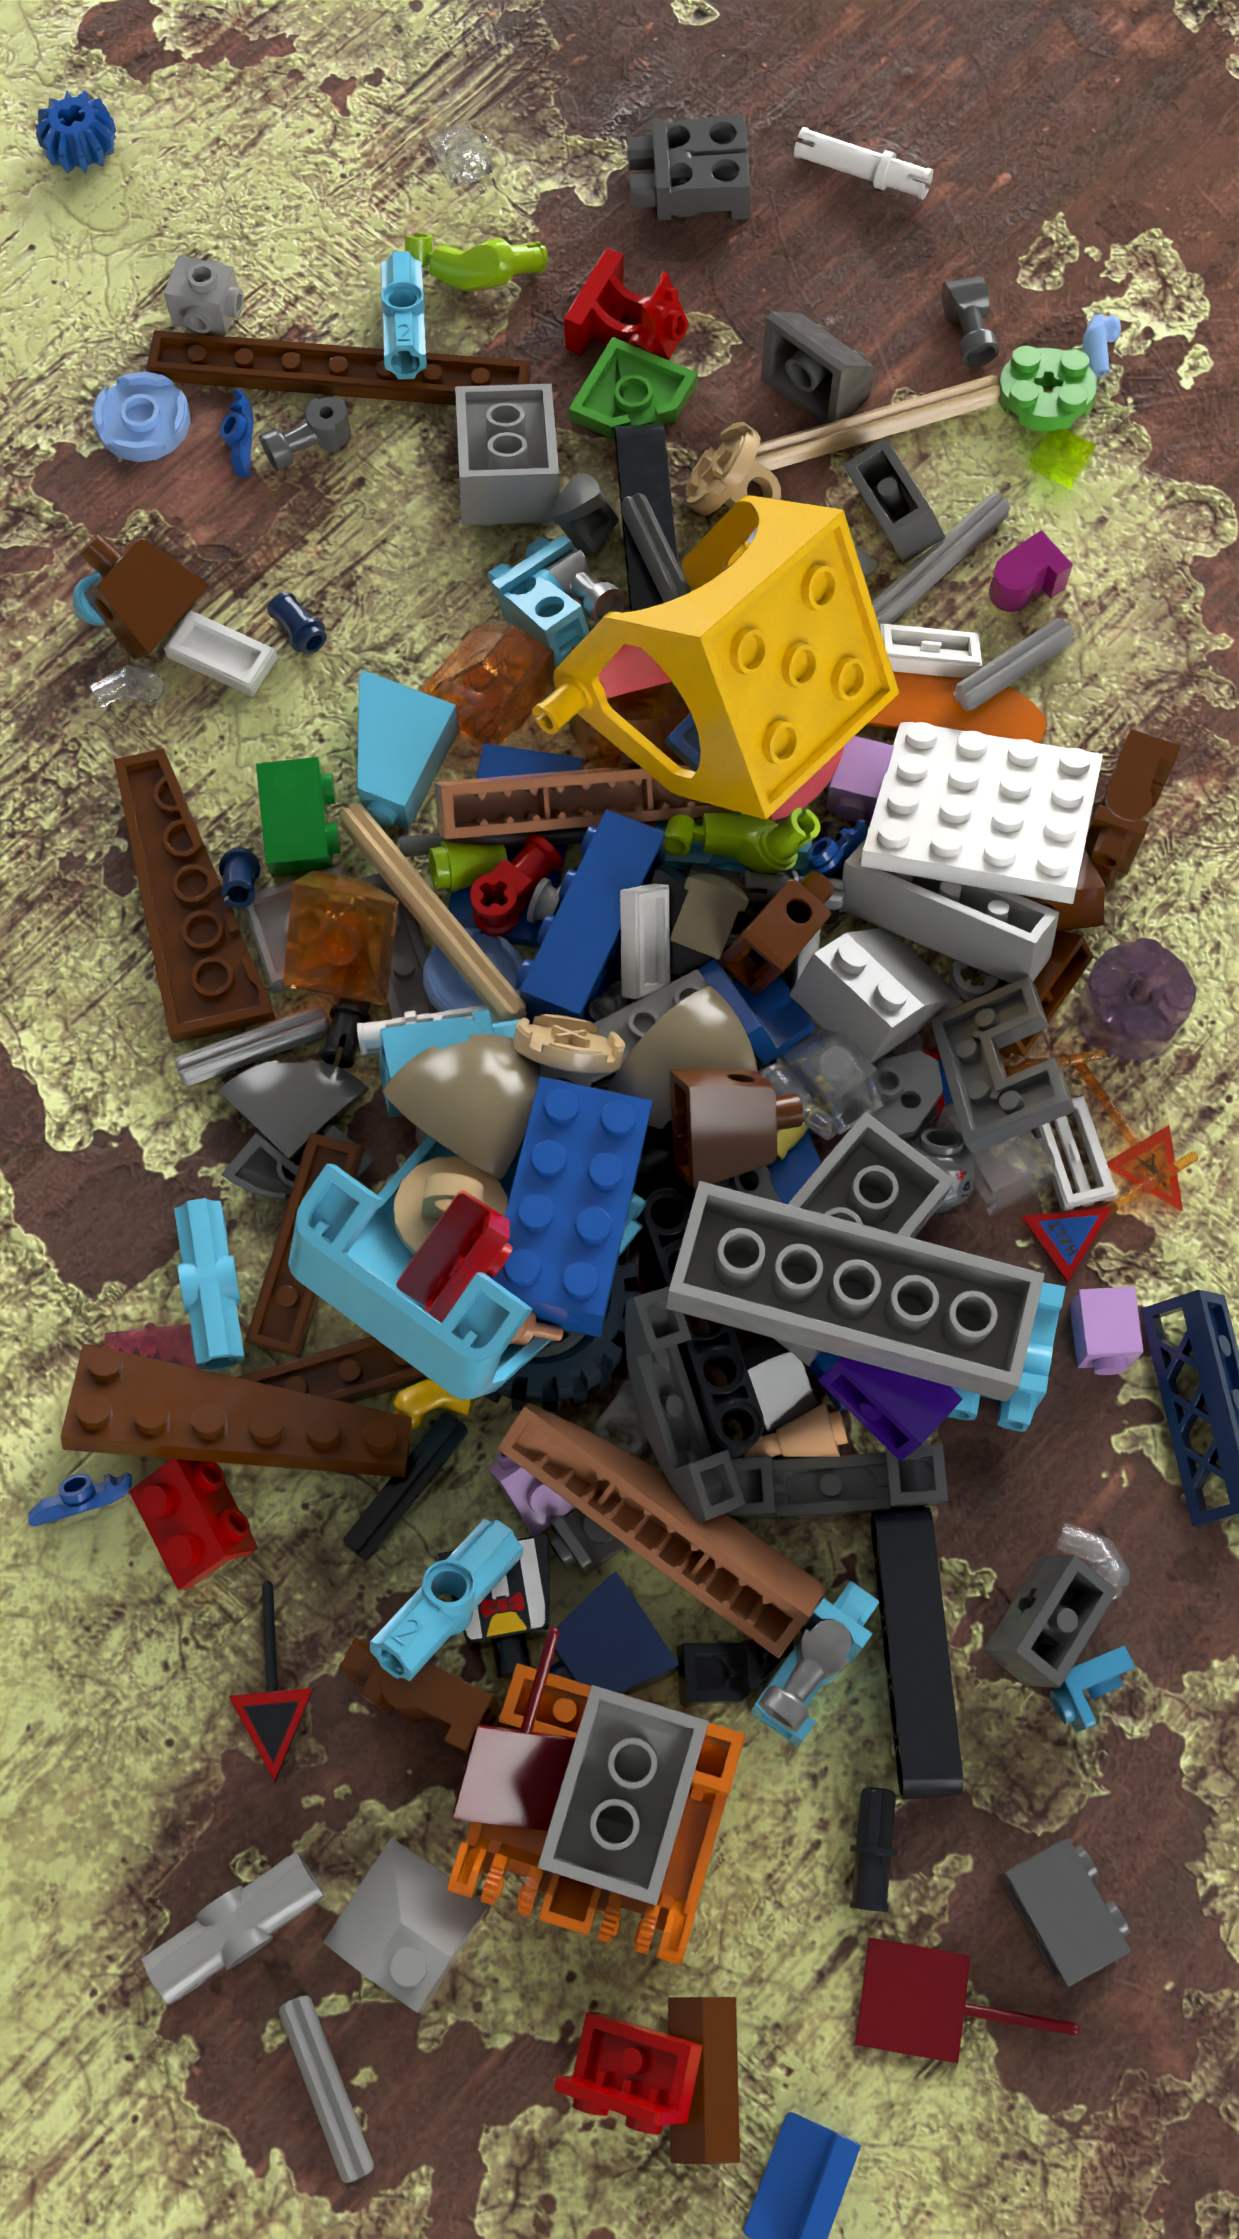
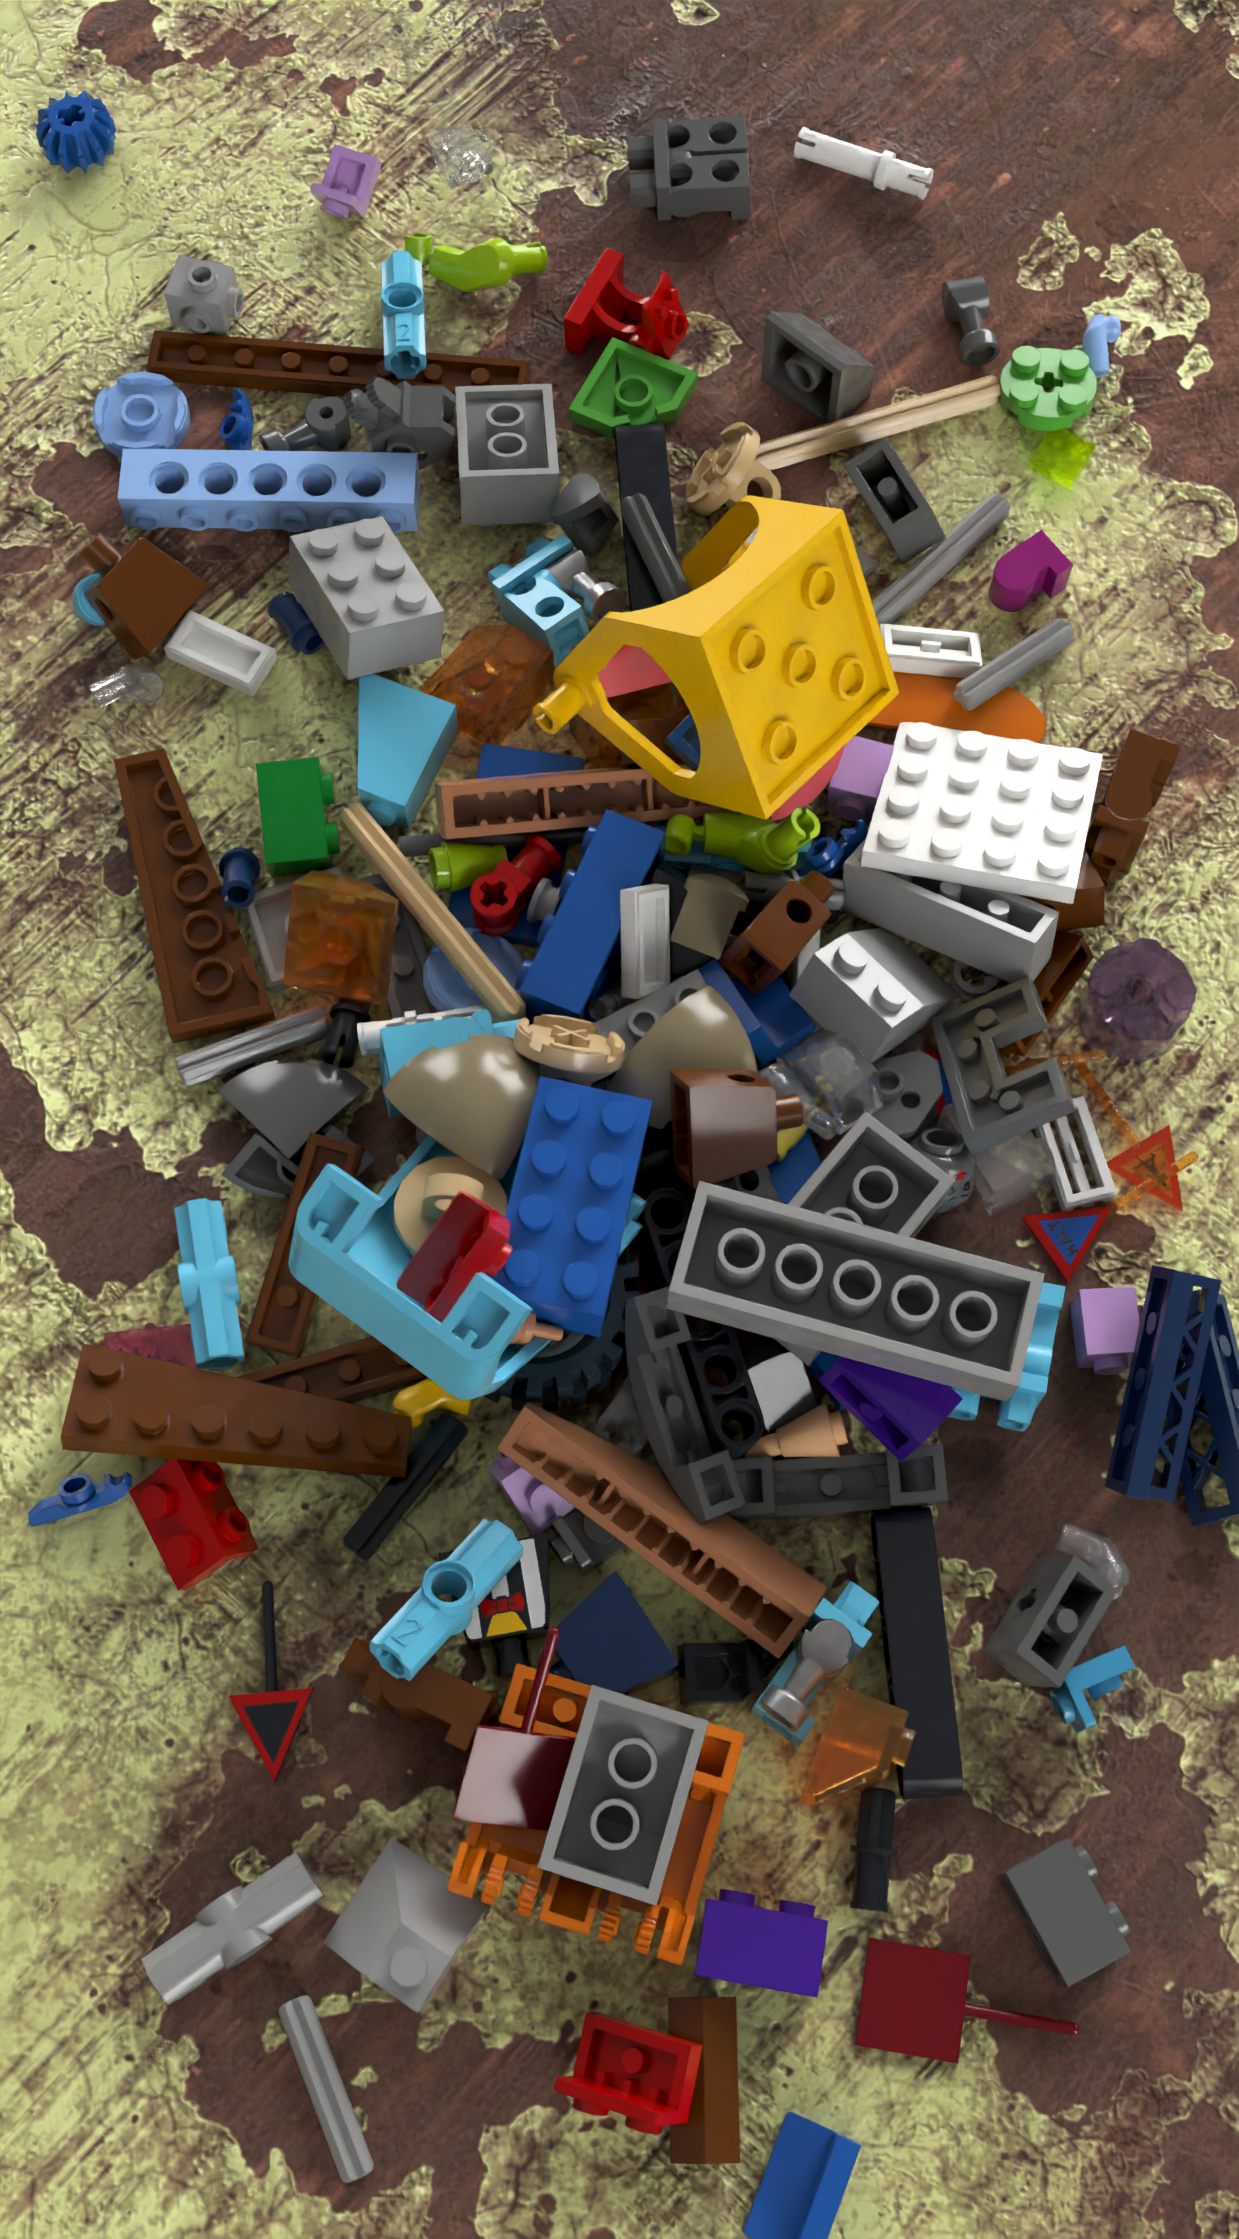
none -> light blue brick [117,448,421,534]
none -> light grey brick [288,516,445,680]
none -> lavender bracket [310,144,382,219]
none -> dark grey hinge [343,376,456,470]
none -> dark purple brick [694,1889,828,1998]
none -> clear orange slope [799,1686,916,1819]
none -> dark blue fence [1105,1265,1222,1502]

